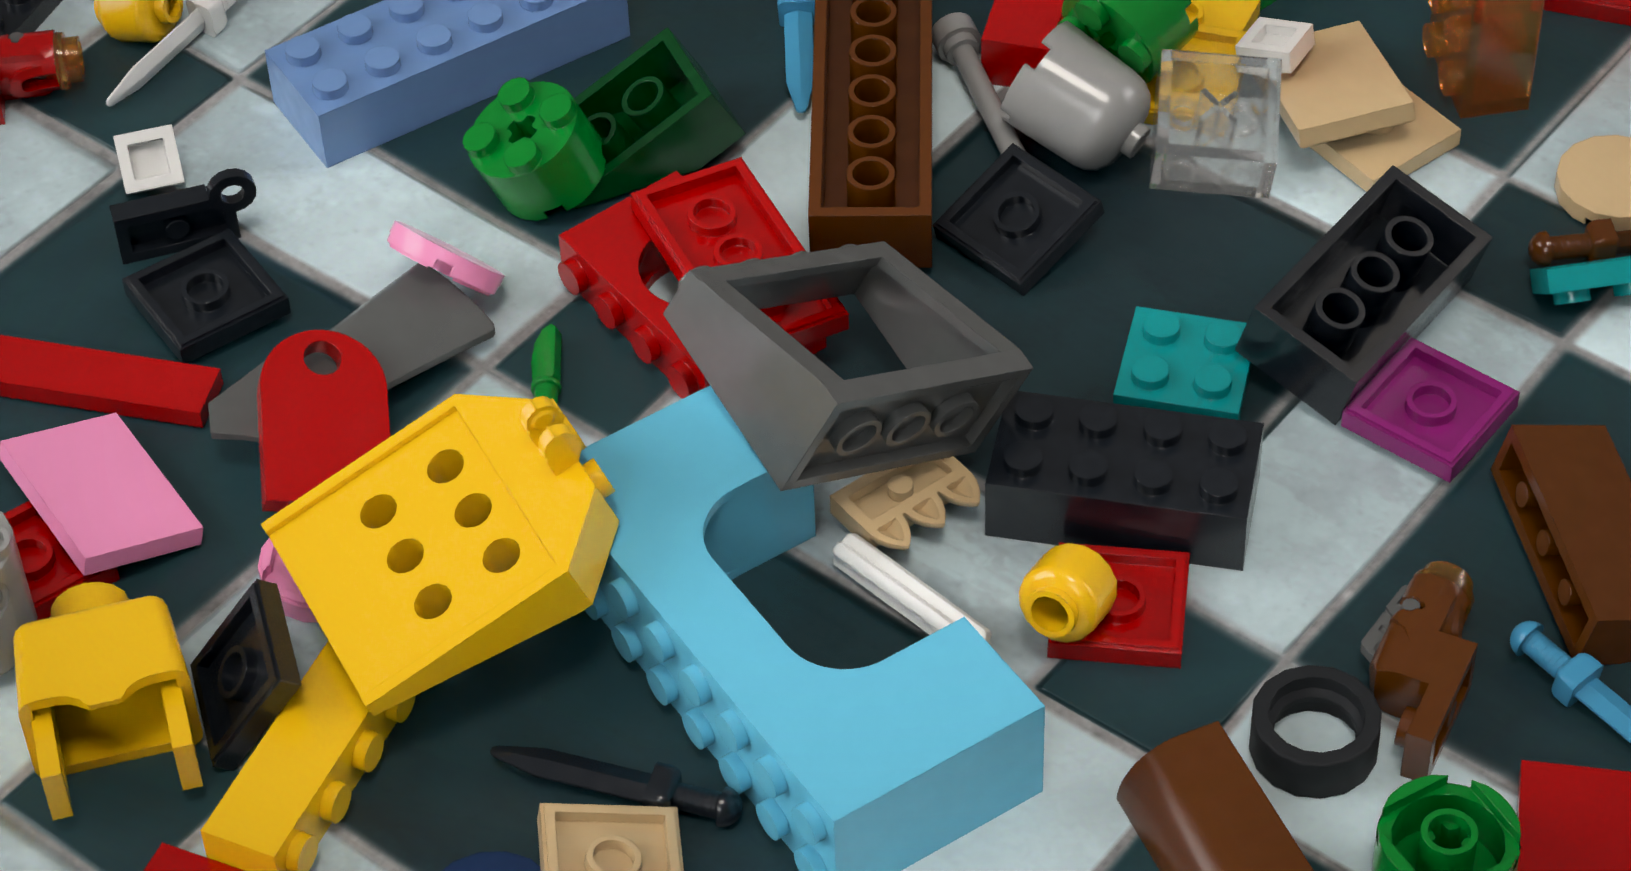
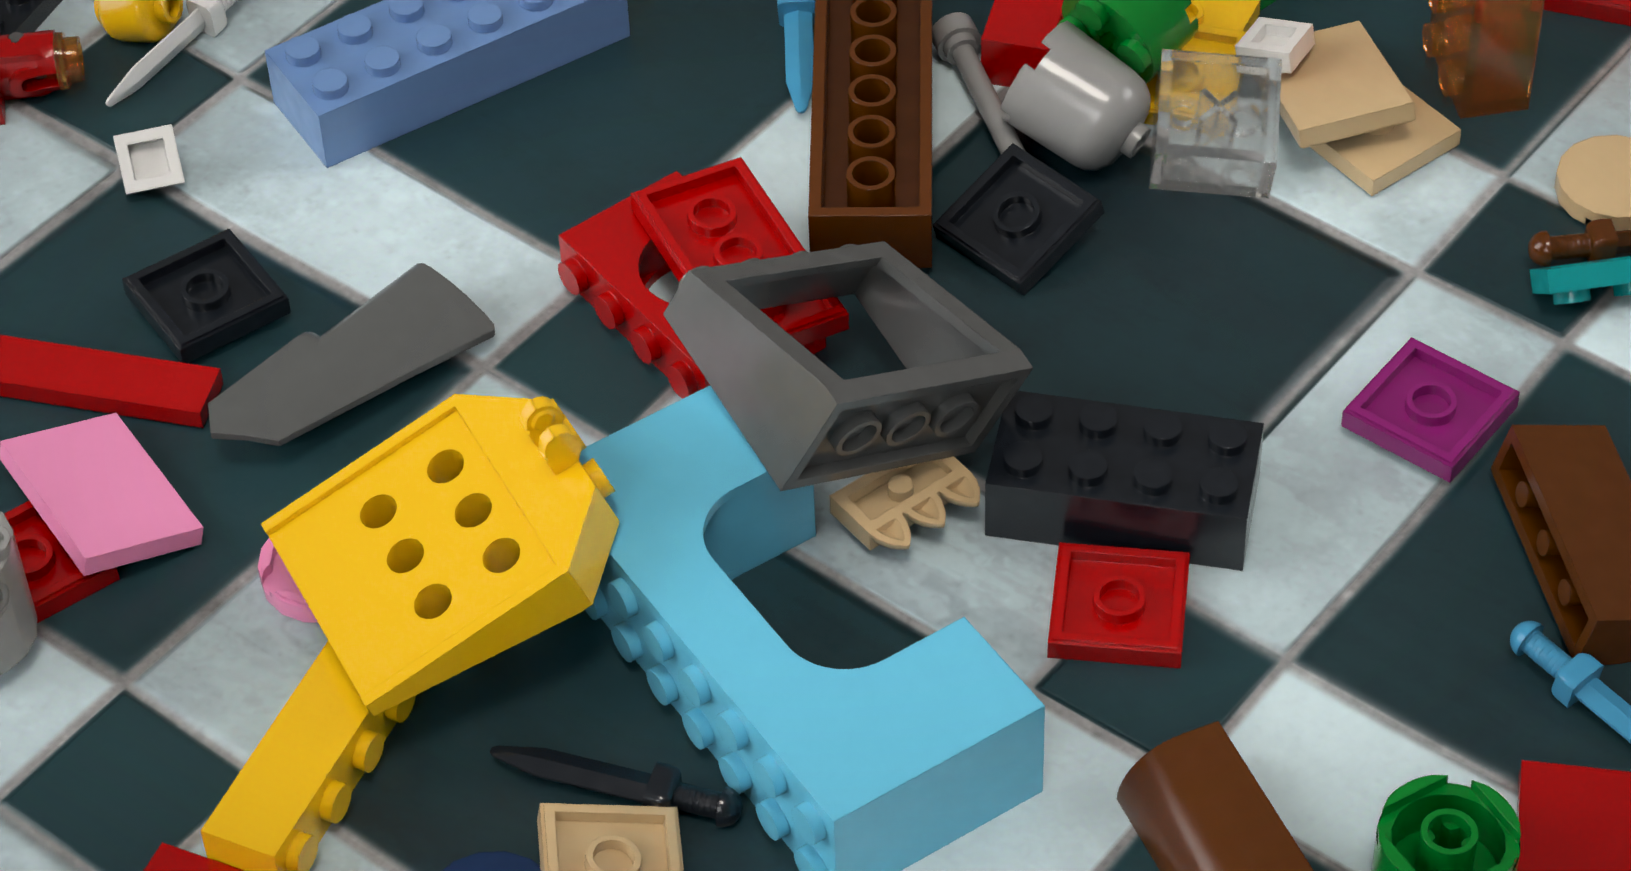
yellow piece [13,582,203,821] -> none
black hinge [109,168,256,265] -> none
black plate [190,579,302,771] -> none
red tile [257,330,390,512] -> none
bright pink tile [387,220,505,296] -> none
green brick [463,77,606,221] -> none
green piece [531,324,562,405] -> none
dark green slope [574,27,746,209] -> none
white axle [833,533,992,646] -> none
yellow head [1019,543,1117,643] -> none
teal plate [1113,306,1252,420] -> none
black brick [1235,165,1493,425] -> none
black tyre [1249,665,1382,798] -> none
reddish brown plate [1360,561,1478,780] -> none

